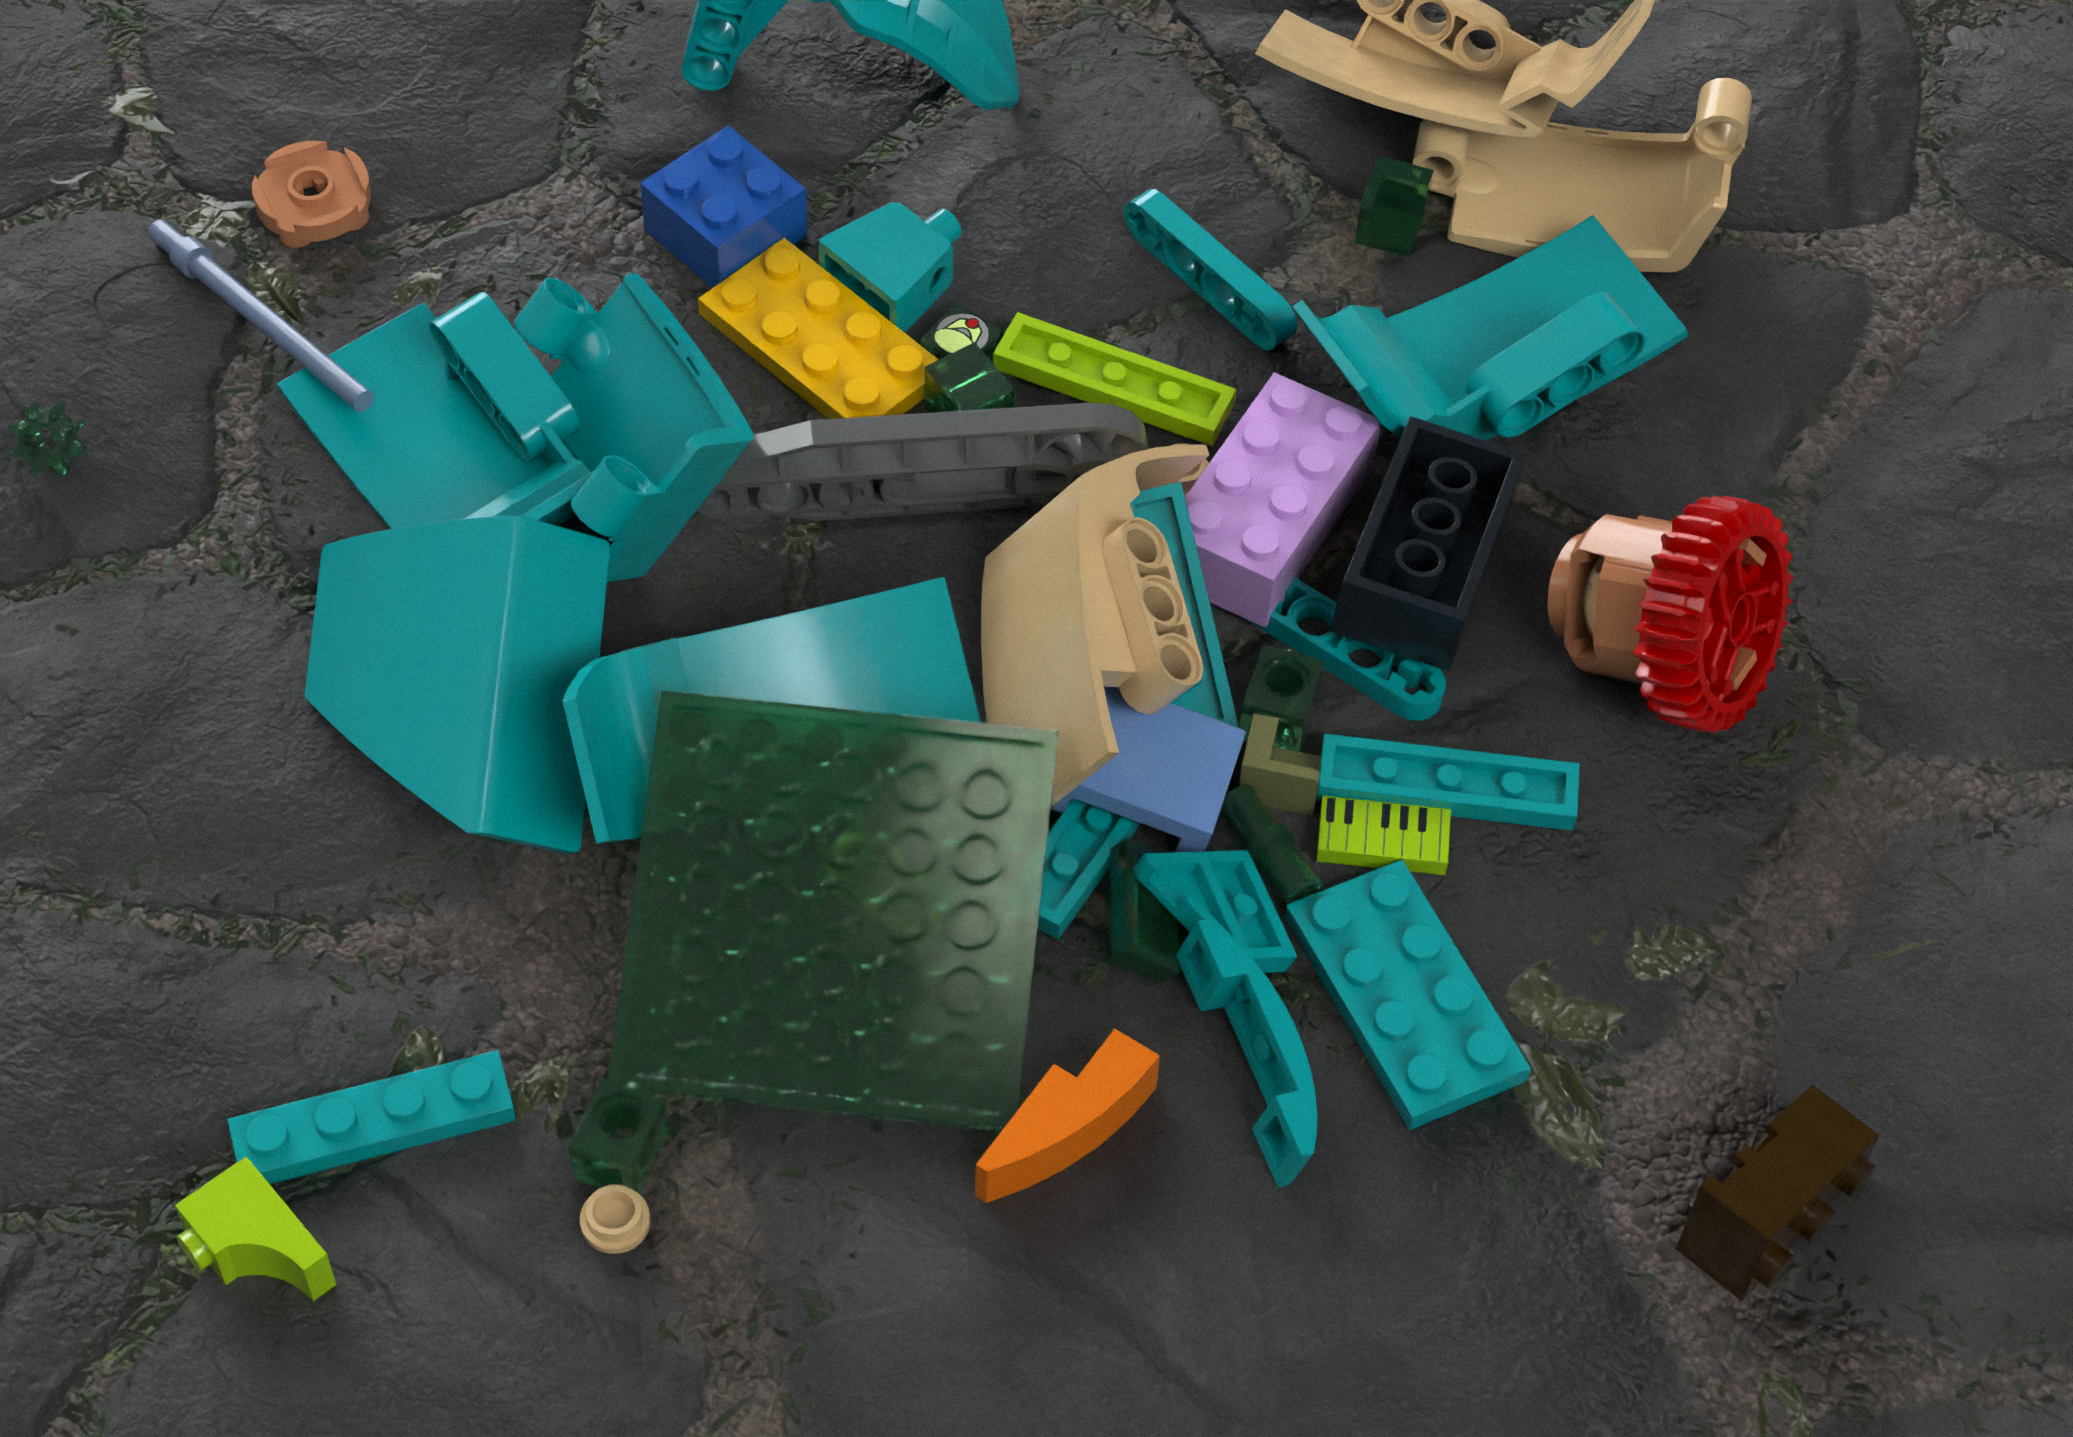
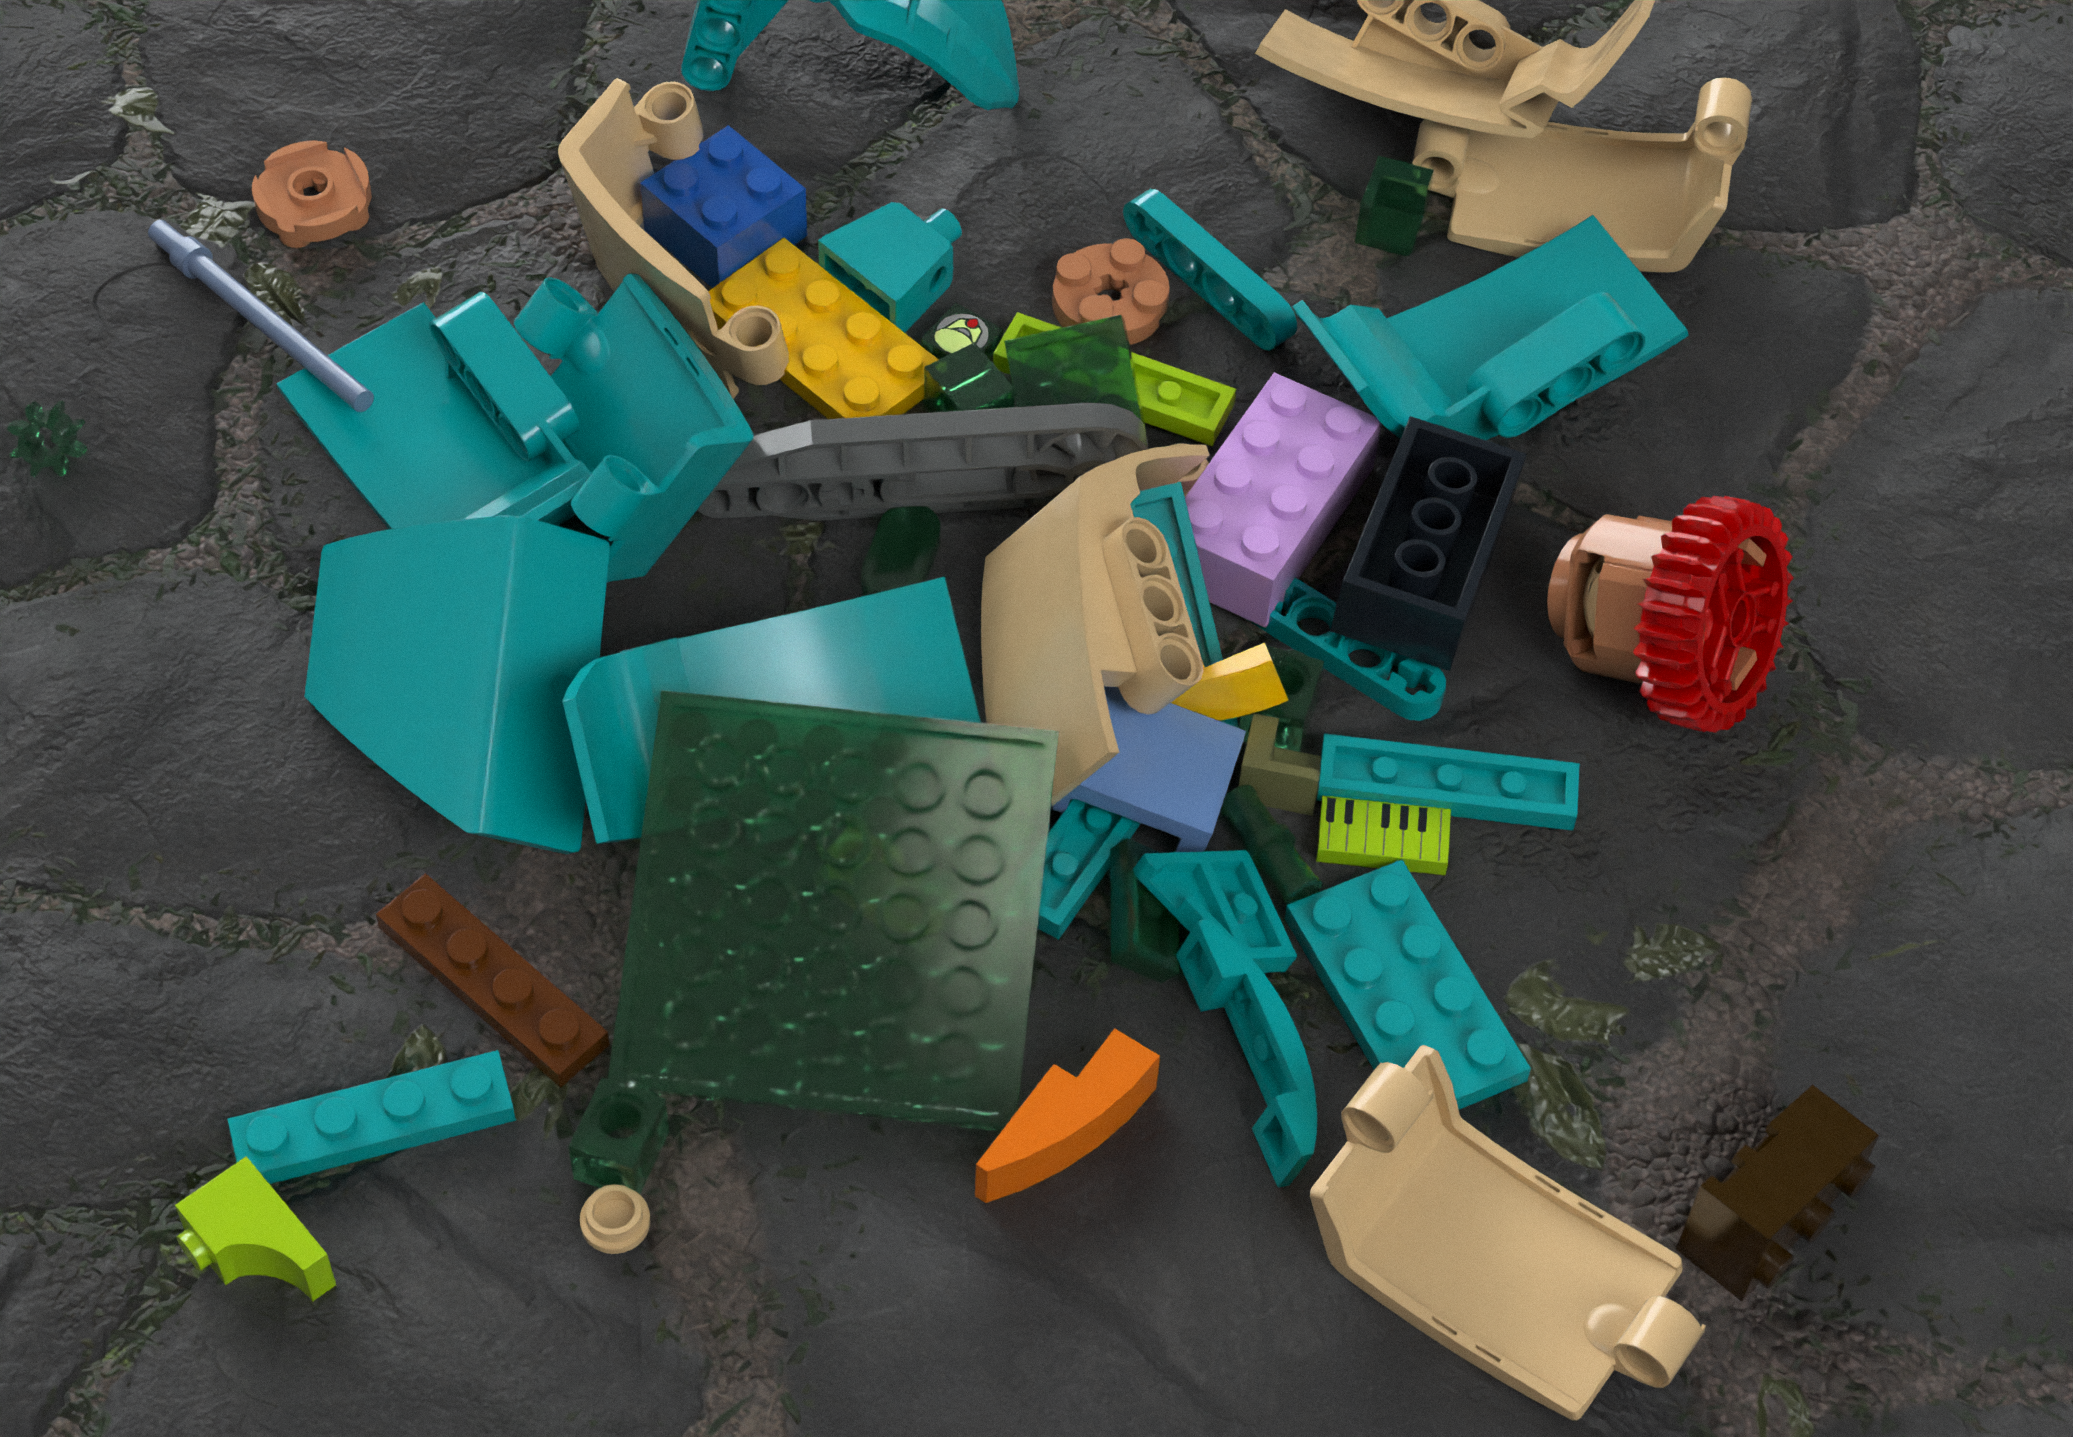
none -> reddish brown plate [376,873,610,1088]
none -> tan panel [558,78,789,399]
none -> clear green tile [861,506,941,596]
none -> clear green plate [1004,315,1147,434]
none -> nougat plate [1052,238,1170,347]
none -> yellow slope [1171,643,1289,721]
none -> tan panel [1310,1045,1706,1421]

